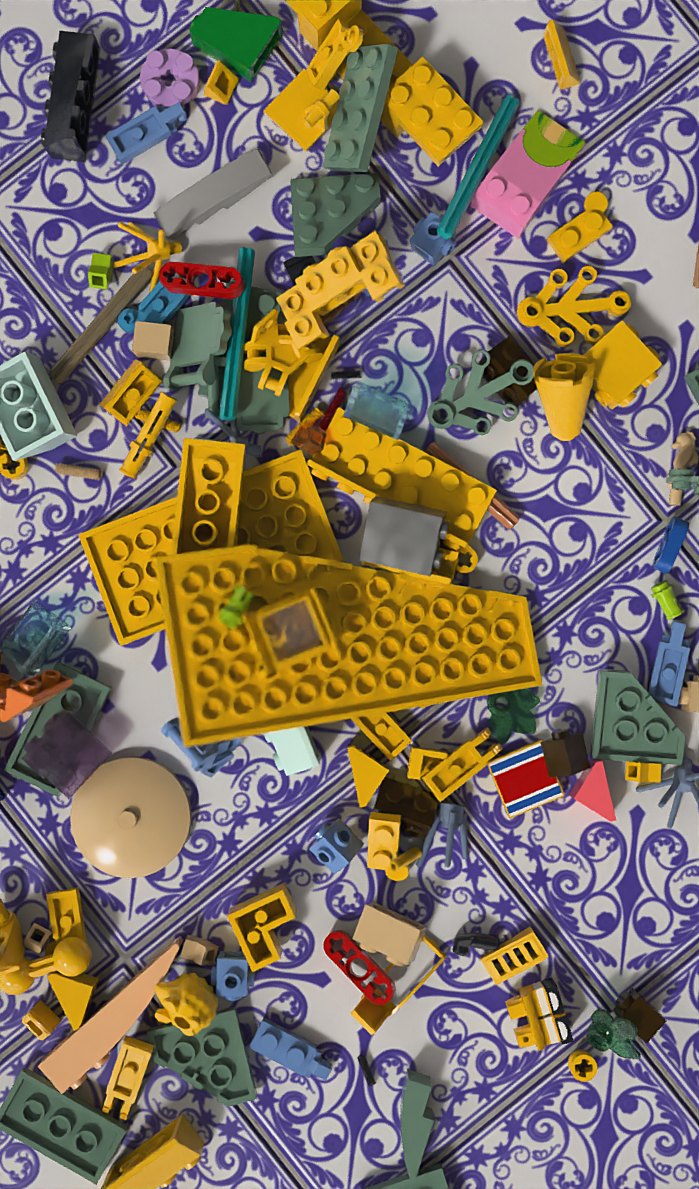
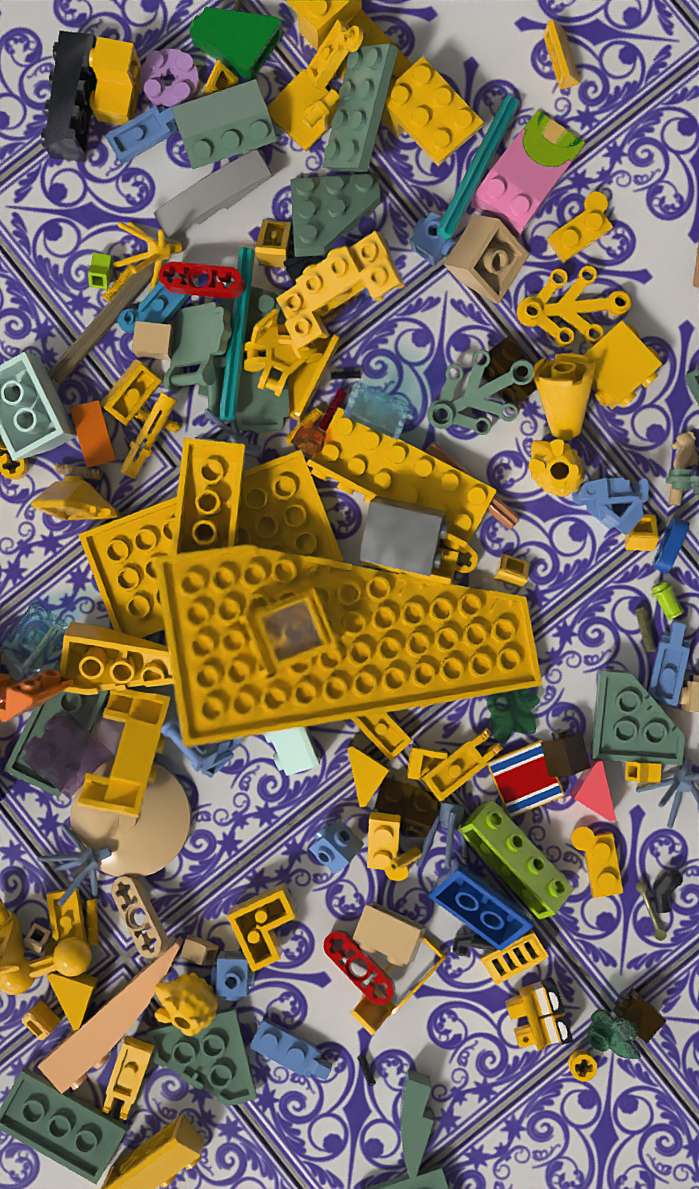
lime pin [219,586,254,629] -> none
none -> yellow wedge [32,476,121,520]
none -> sand blue plant [37,823,113,906]
none -> yellow wedge [60,621,174,695]
none -> orange slope [70,399,116,468]
none -> yellow bracket [77,689,171,818]
none -> yellow piece [86,898,99,946]
none -> yellow brick [89,37,142,126]
none -> yellow piece [102,263,136,302]
none -> tan beam [111,876,169,958]
none -> sand green slope [171,79,277,170]
none -> yellow slope [256,220,292,268]
none -> blue slope [428,858,535,951]
none -> tan slope [444,215,529,304]
none -> lime brick [457,799,574,920]
none -> yellow slope [494,554,530,588]
none -> yellow animal [529,439,585,497]
none -> yellow hinge [570,826,624,898]
none -> medium blue piece [572,477,649,535]
none -> yellow slope [625,514,659,551]
none -> olive piece [635,606,656,653]
none -> olive hinge [636,881,667,941]
none -> black arm [652,870,683,913]

